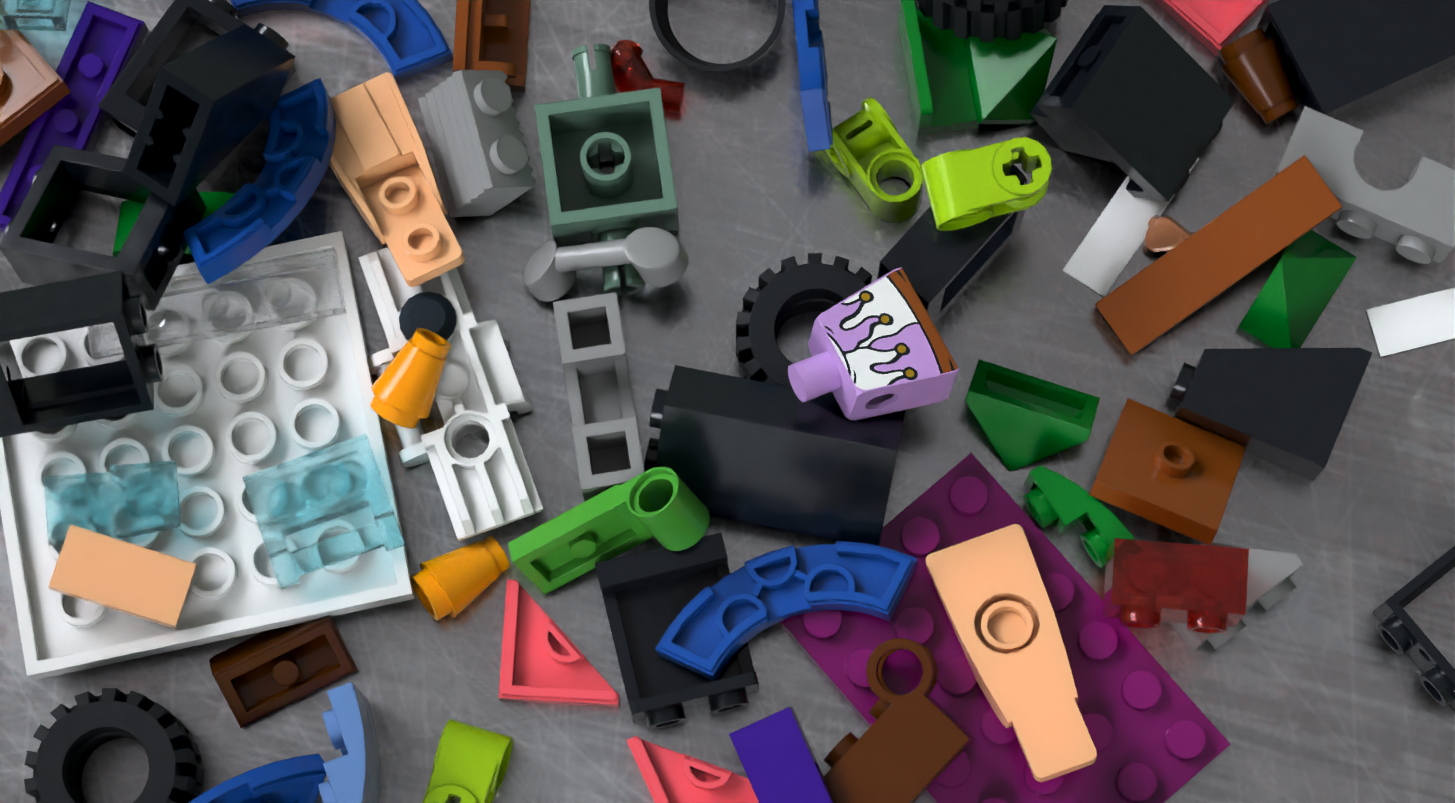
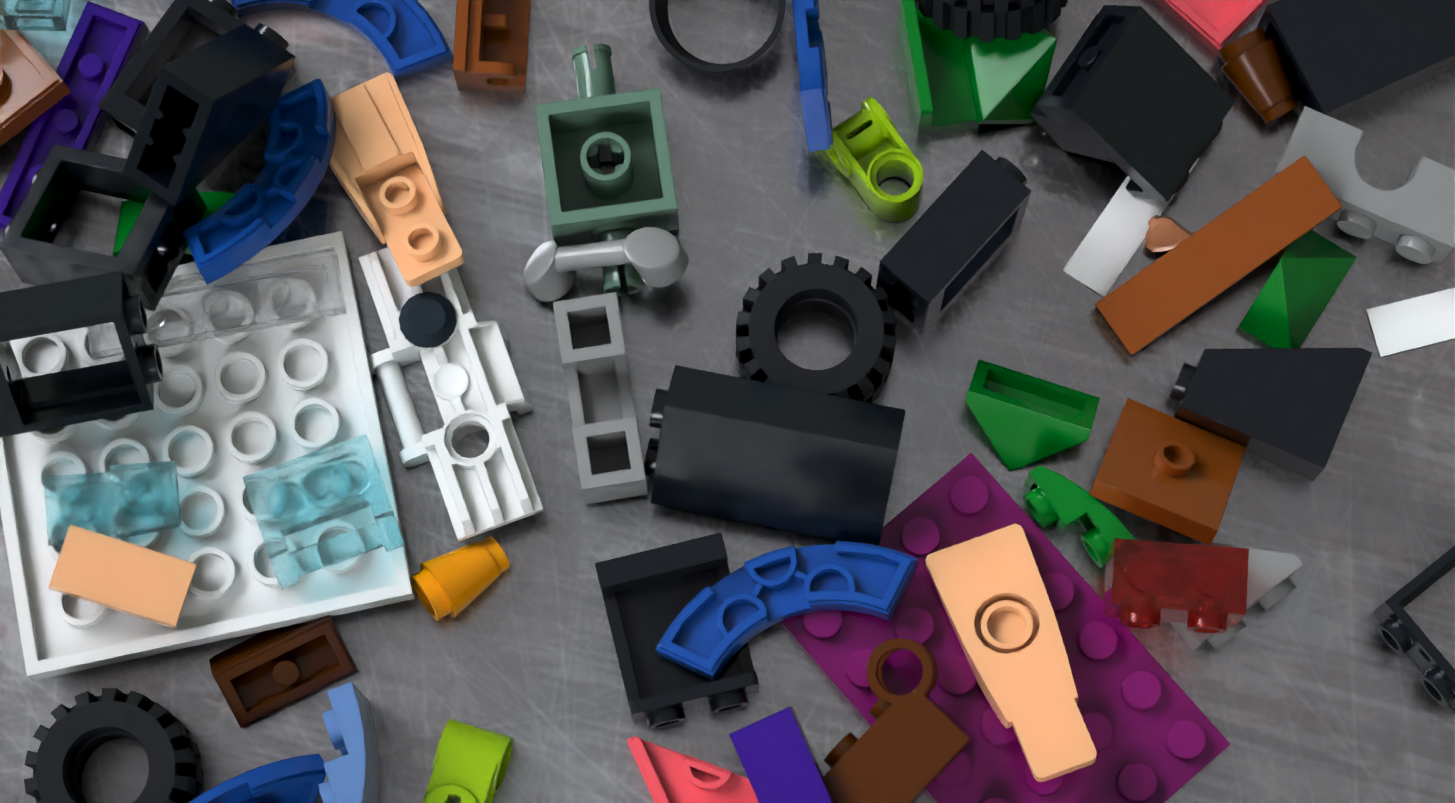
light orange cone [370,328,451,429] -> none
light grey brick [418,70,536,217] -> none
coral tile [499,579,620,707] -> none
bright green plate [508,467,710,594] -> none
clear red arm [611,39,685,113] -> none
torso [788,267,959,421] -> none
lime piece [920,137,1052,231] -> none

